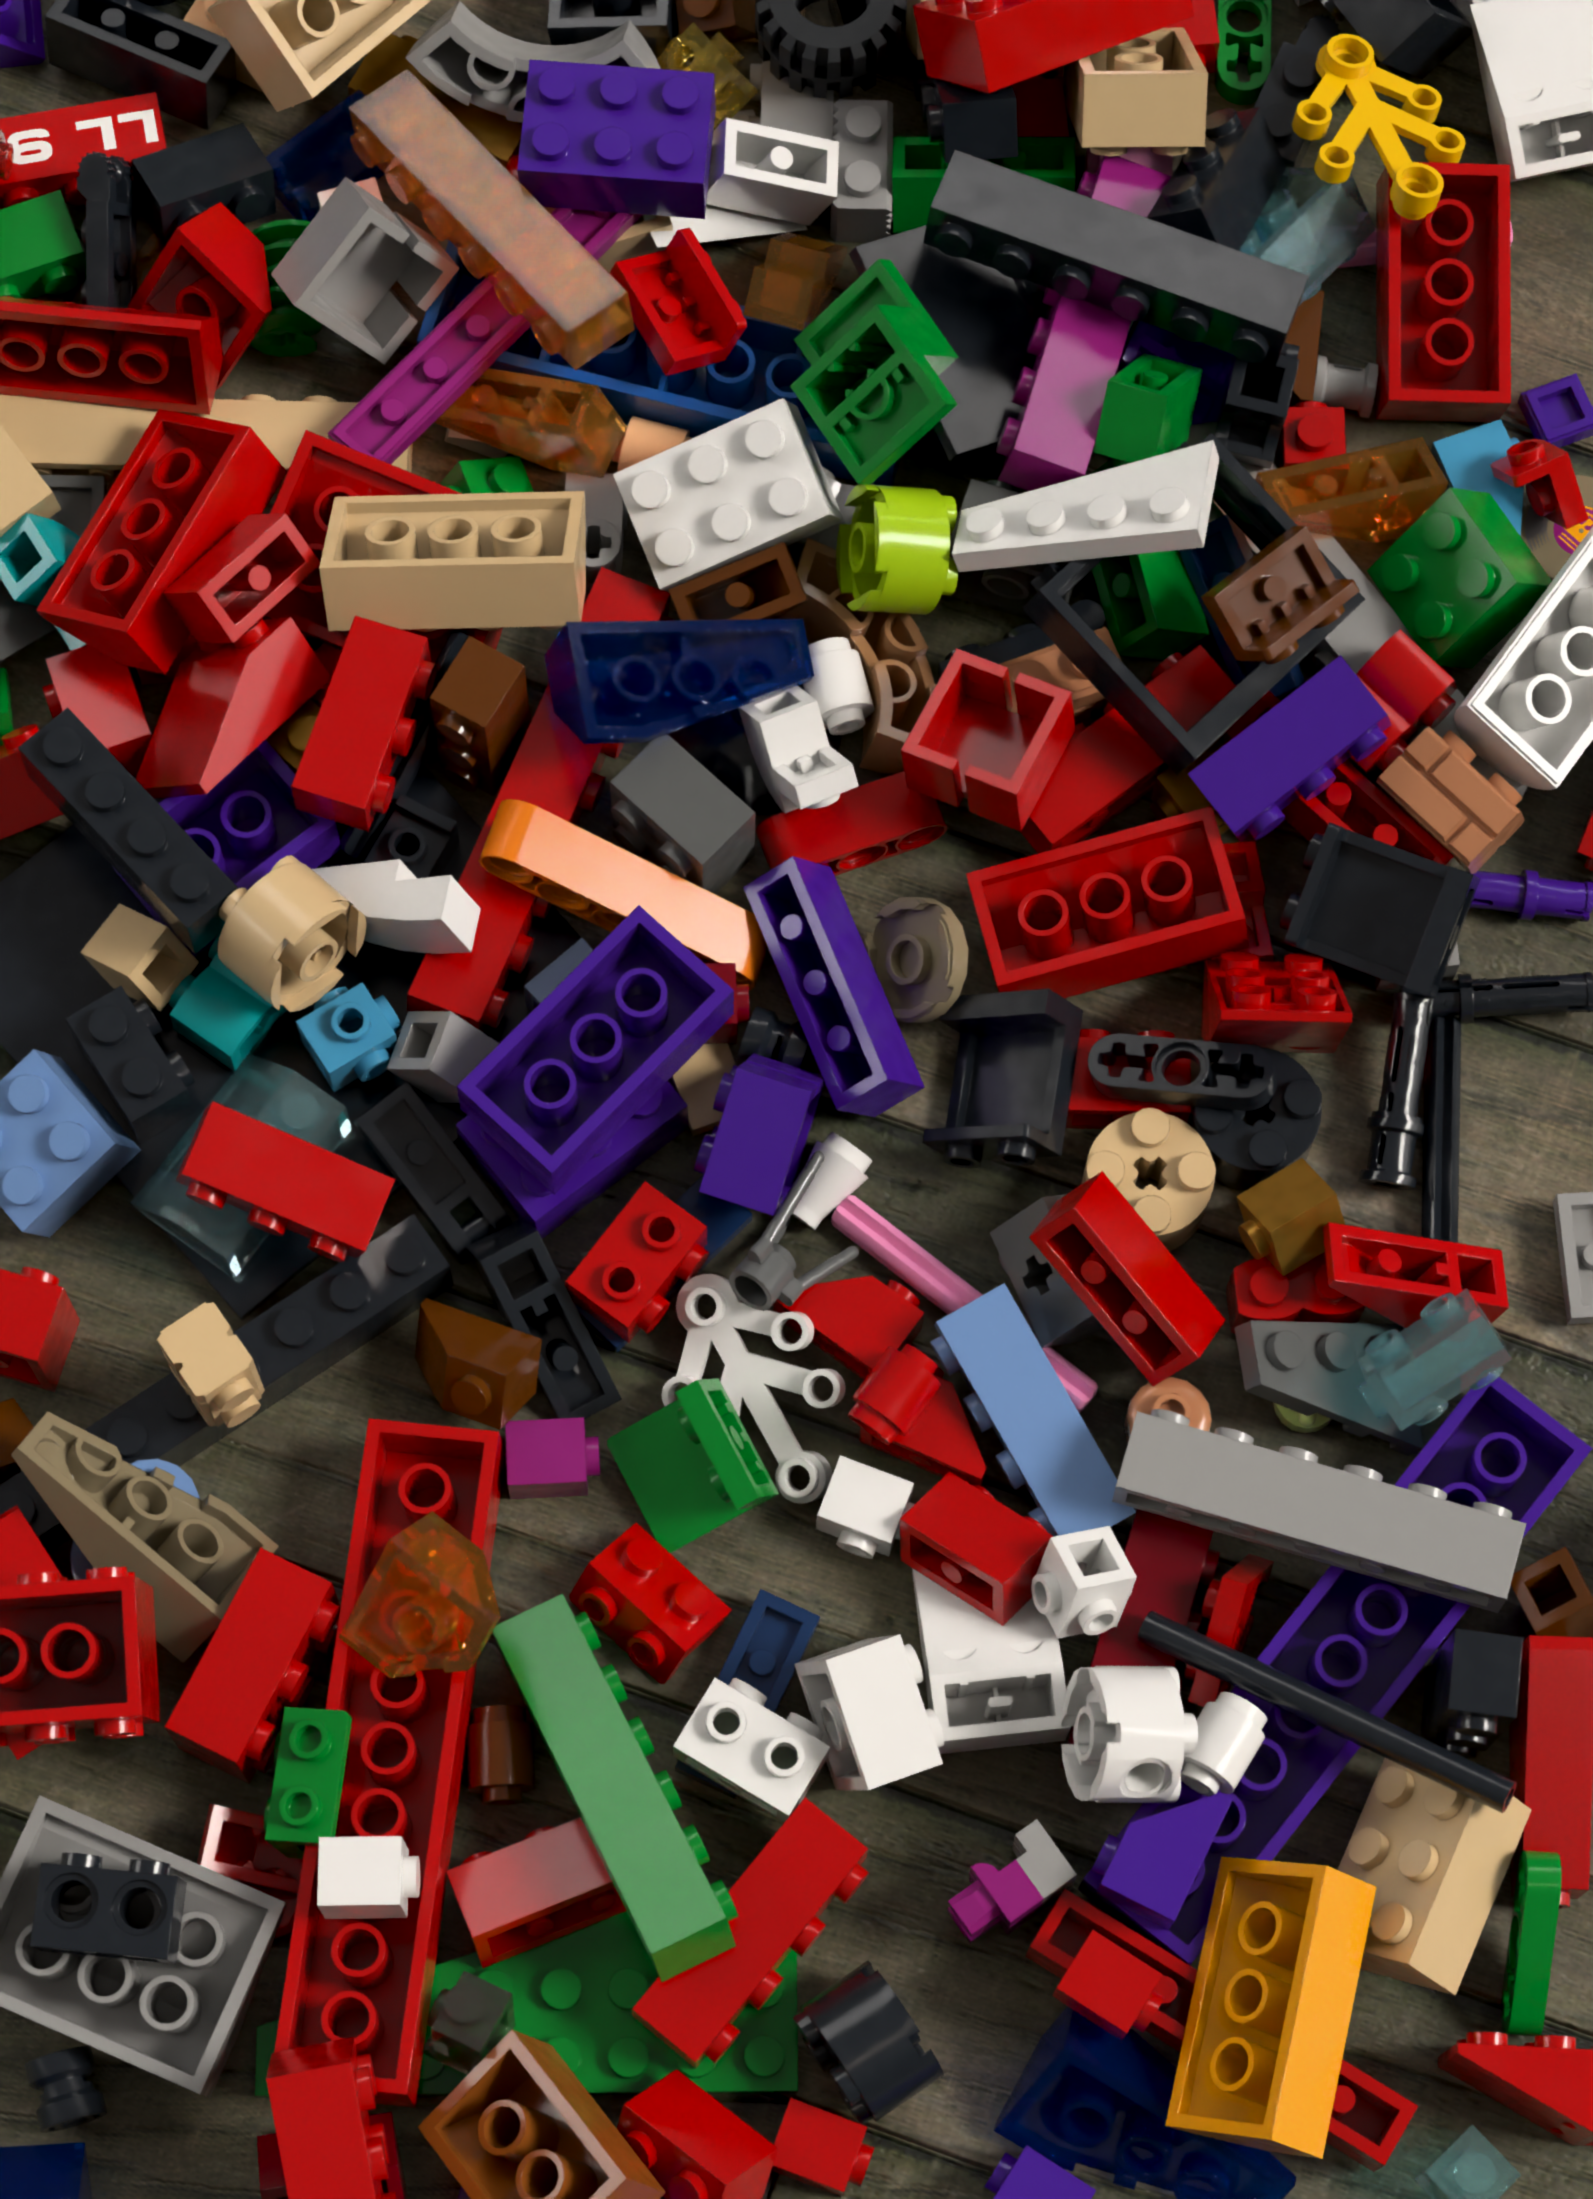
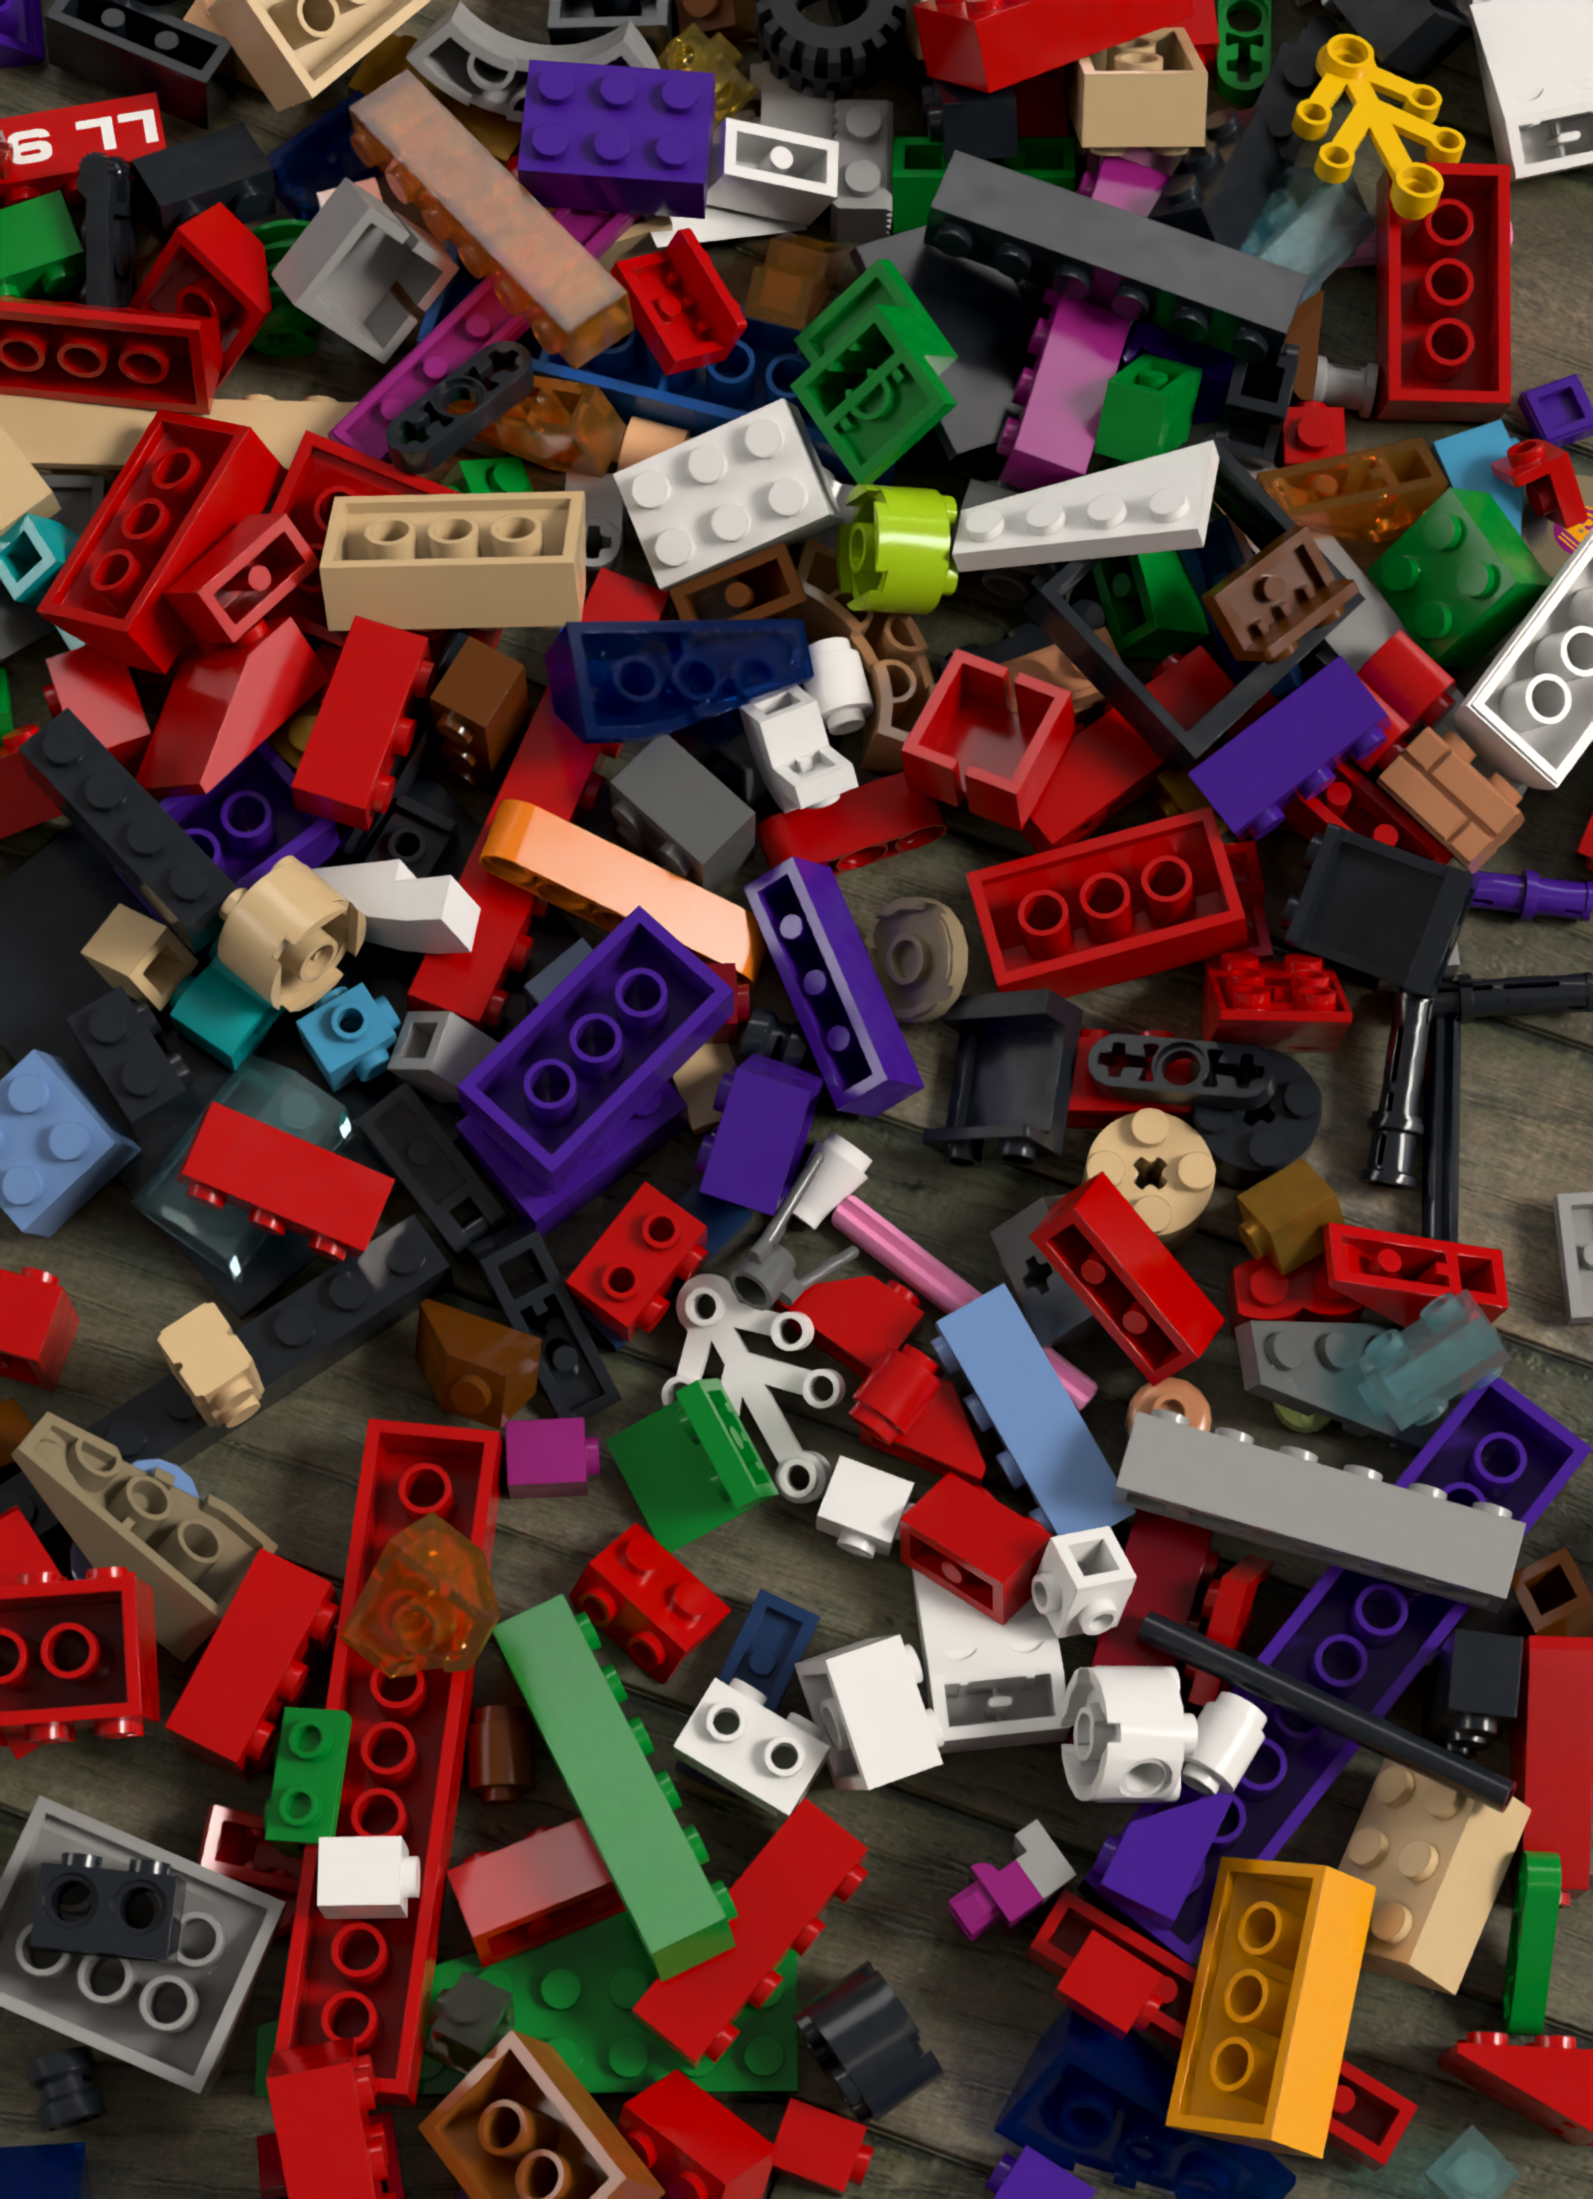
none -> black beam [386,341,534,474]

